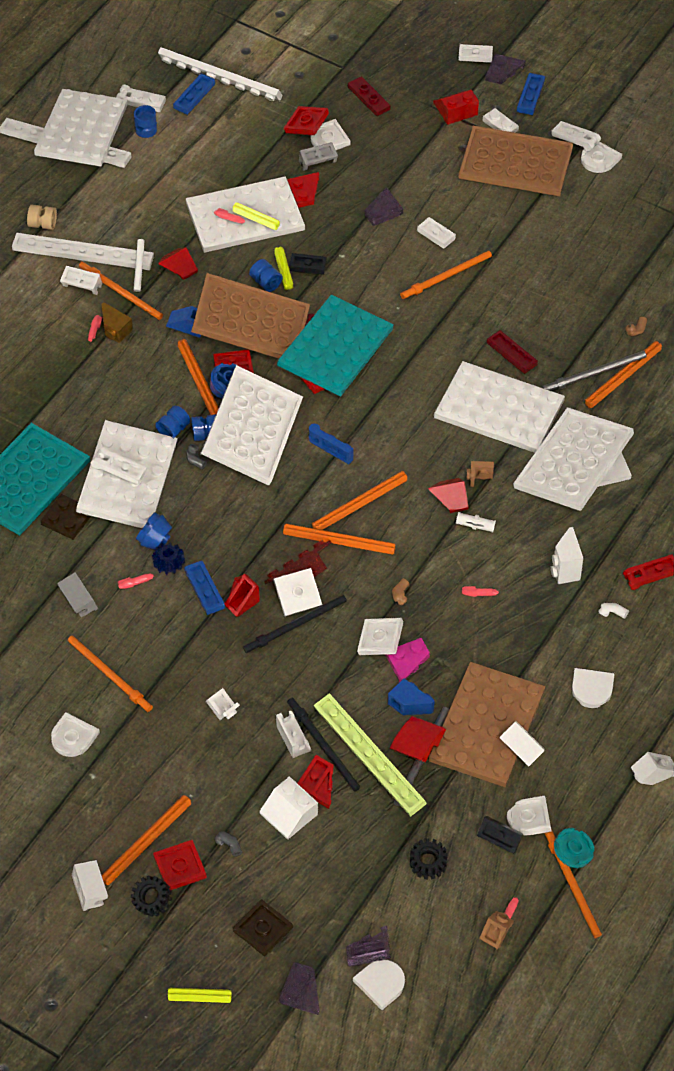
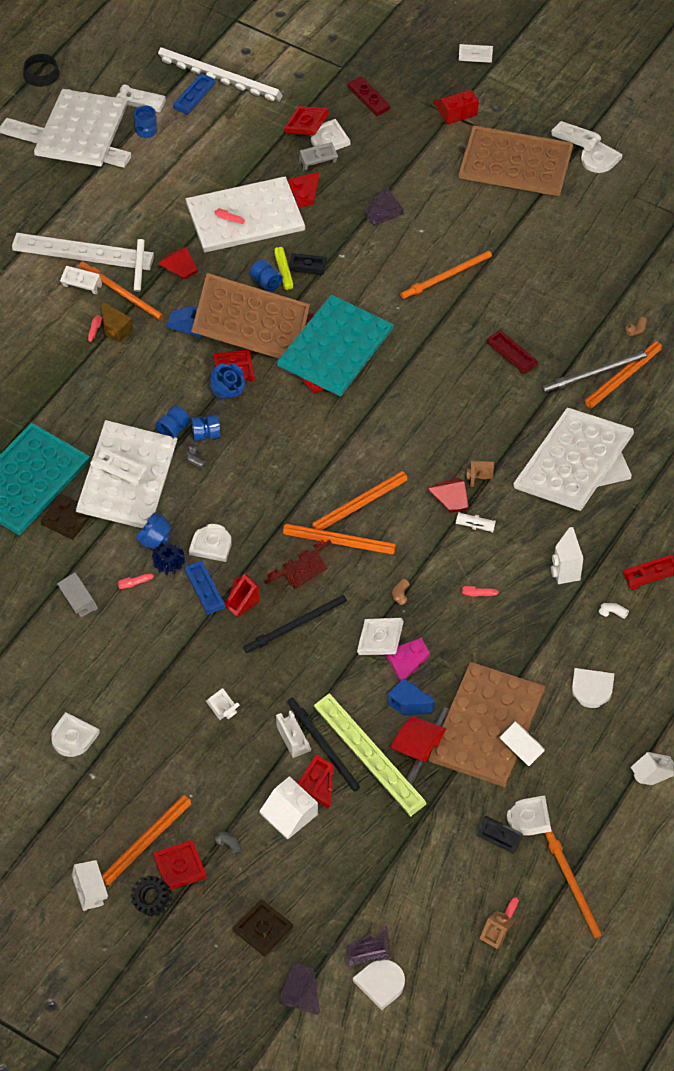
tan wheel [27,204,57,230] -> none
orange bar [68,635,153,712] -> none
neon yellow axle [168,988,232,1003] -> none
orange axle [178,339,219,415] -> none
white plate [201,365,303,485] -> none
neon yellow axle [233,202,280,230] -> none
white plate [273,568,322,617] -> none
blue plate [309,424,353,464] -> none
black tyre [410,838,448,880] -> none
white plate [417,217,456,249] -> none
white plate [434,361,565,453] -> none
white plate [483,108,519,133] -> none
clear purple wing [485,54,526,84] -> none
blue plate [517,73,545,115] -> none
teal tile [554,828,595,868] -> none
none -> black tyre [23,54,60,87]
none -> white tile [189,524,232,562]

